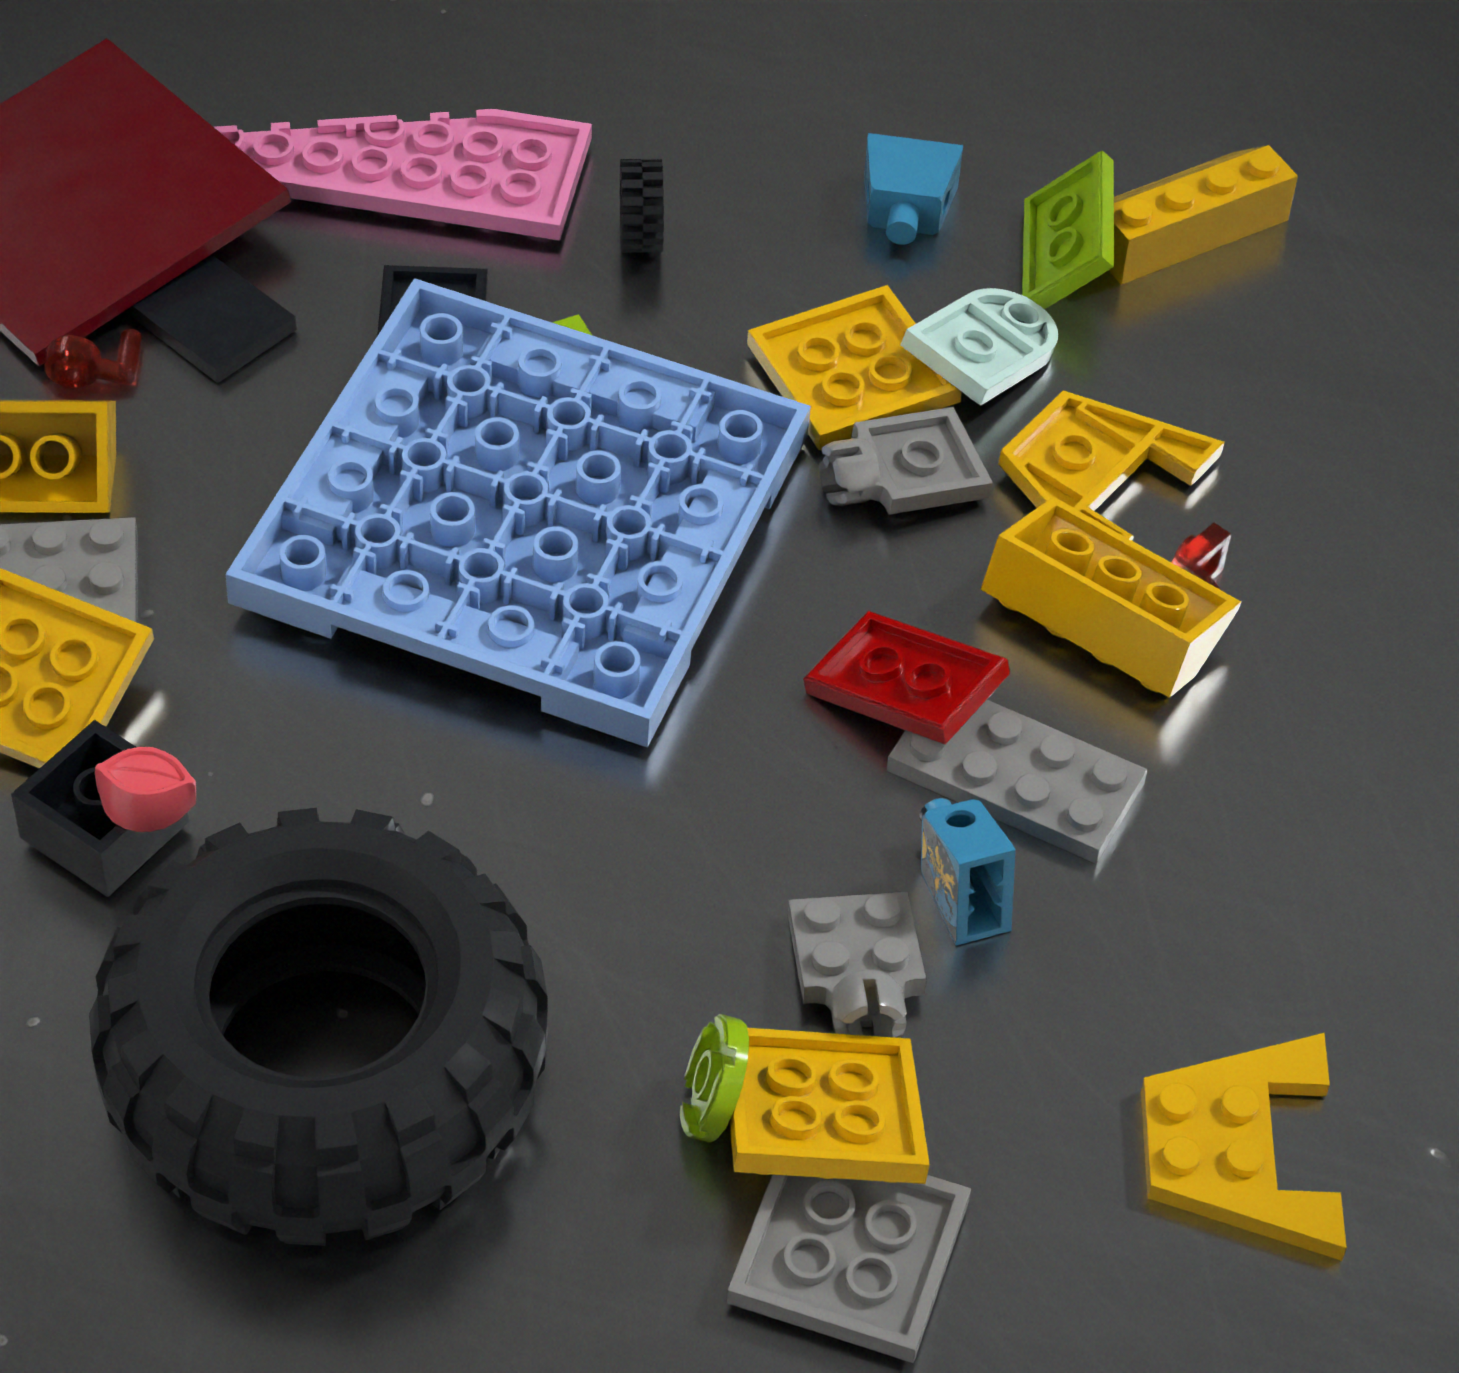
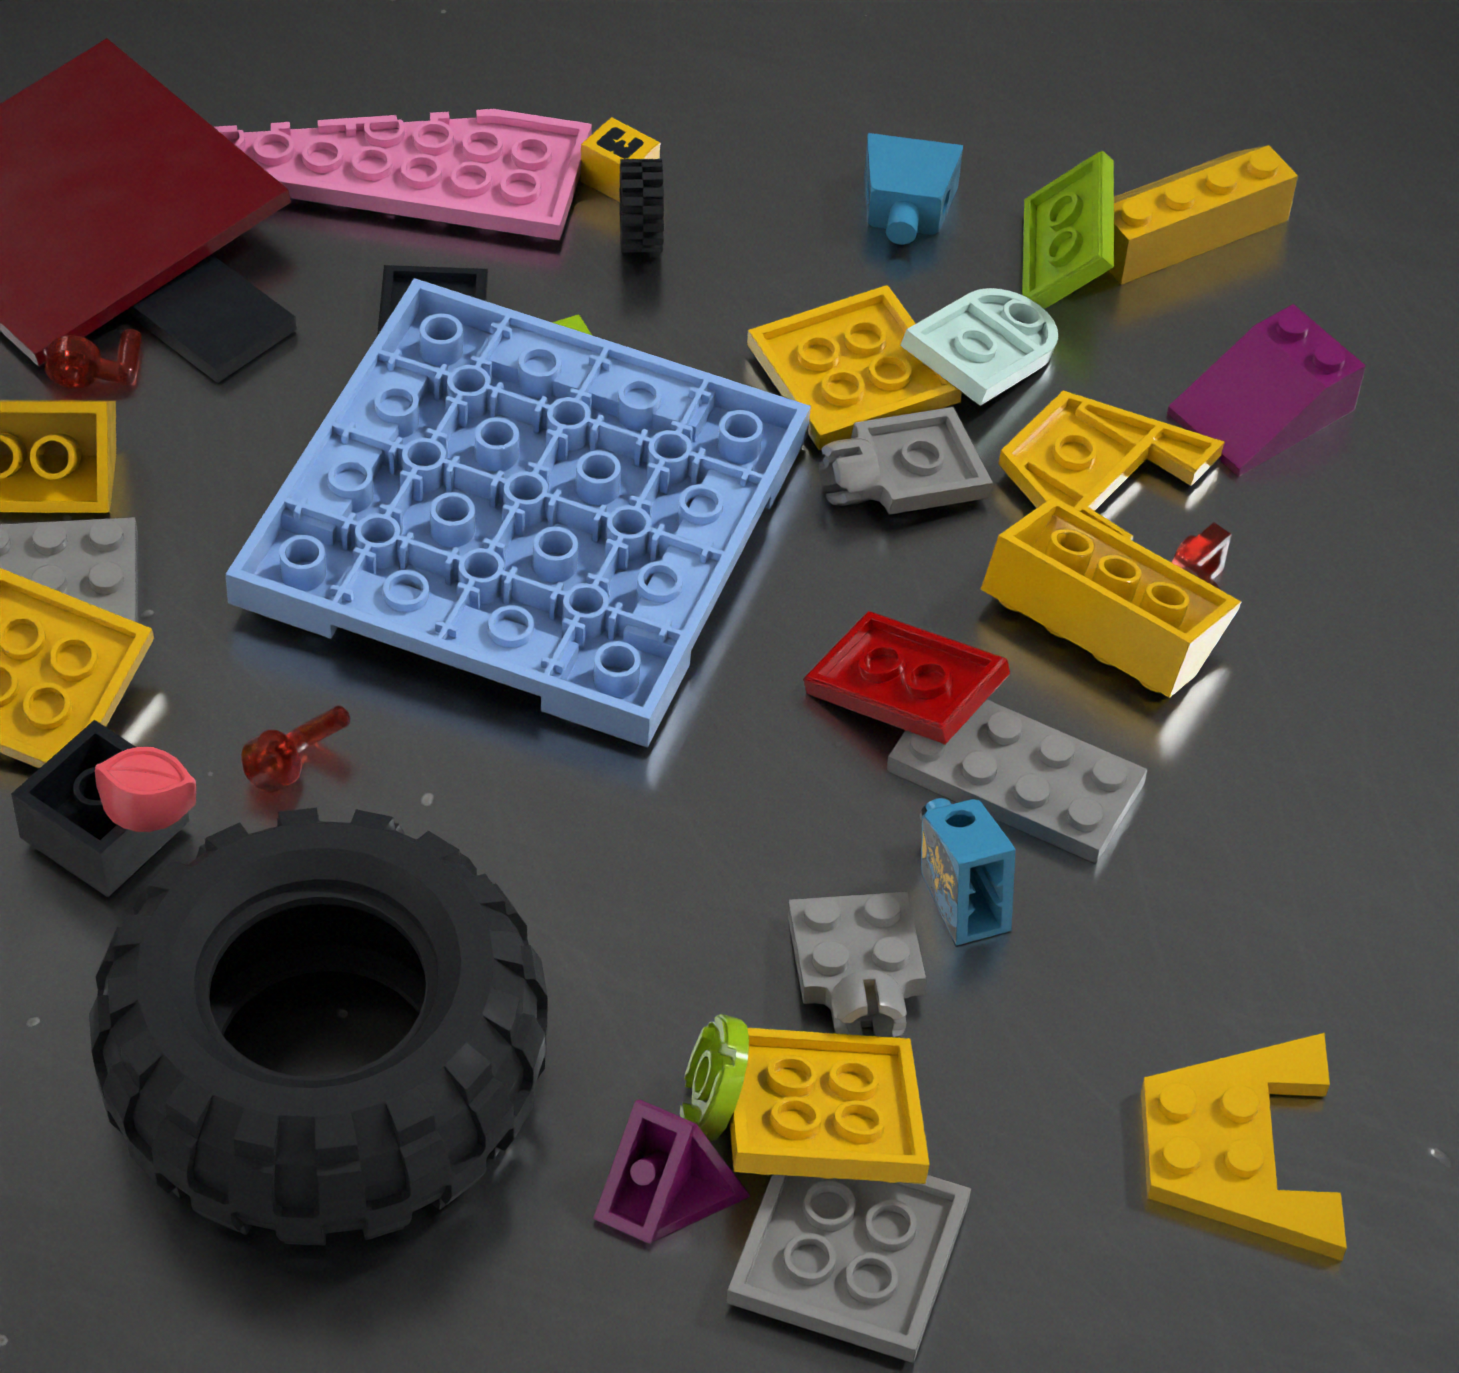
none -> clear red plate [241,705,350,793]
none -> yellow brick [581,117,660,202]
none -> magenta slope [593,1099,751,1244]
none -> magenta slope [1167,304,1366,477]

